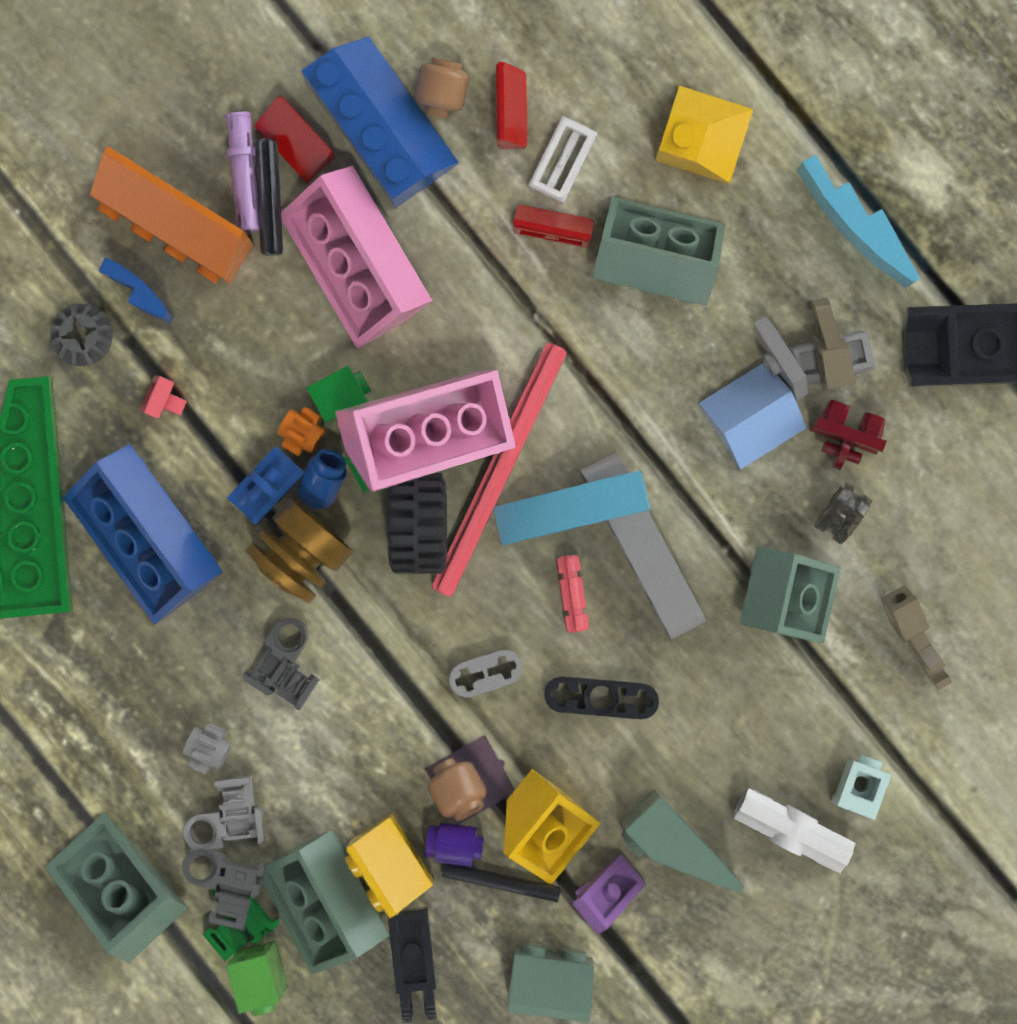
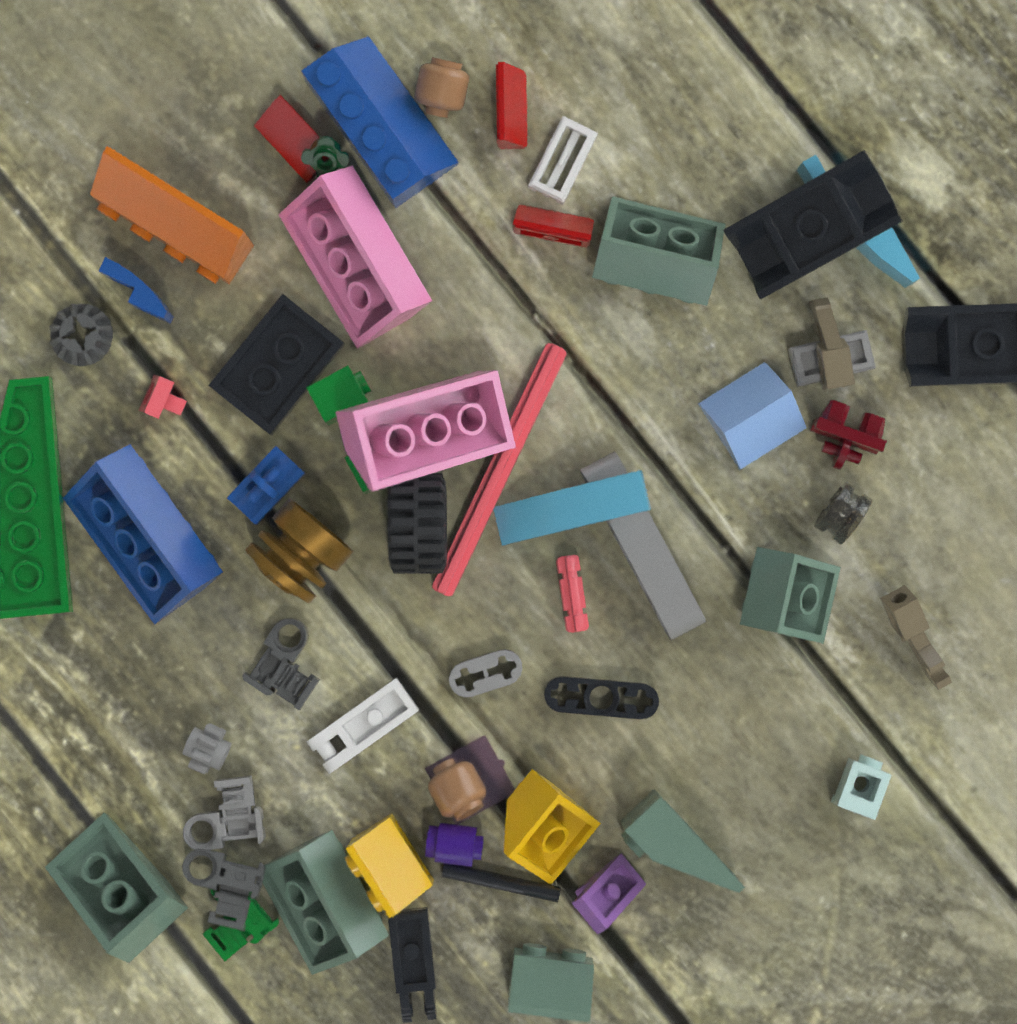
lavender pin [226,111,259,233] -> none
bright green brick [226,940,288,1016] -> none
black axle [255,138,283,256] -> none
orange gear [277,406,326,457] -> none
blue brick [297,449,347,509] -> none
yellow slope [655,85,753,184] -> none
white piece [732,787,856,874] -> none
light grey plate [753,317,809,401] -> none
none -> black plate [208,294,345,436]
none -> dark green plate [301,136,349,177]
none -> white plate [307,678,419,774]
none -> black piece [723,150,903,300]

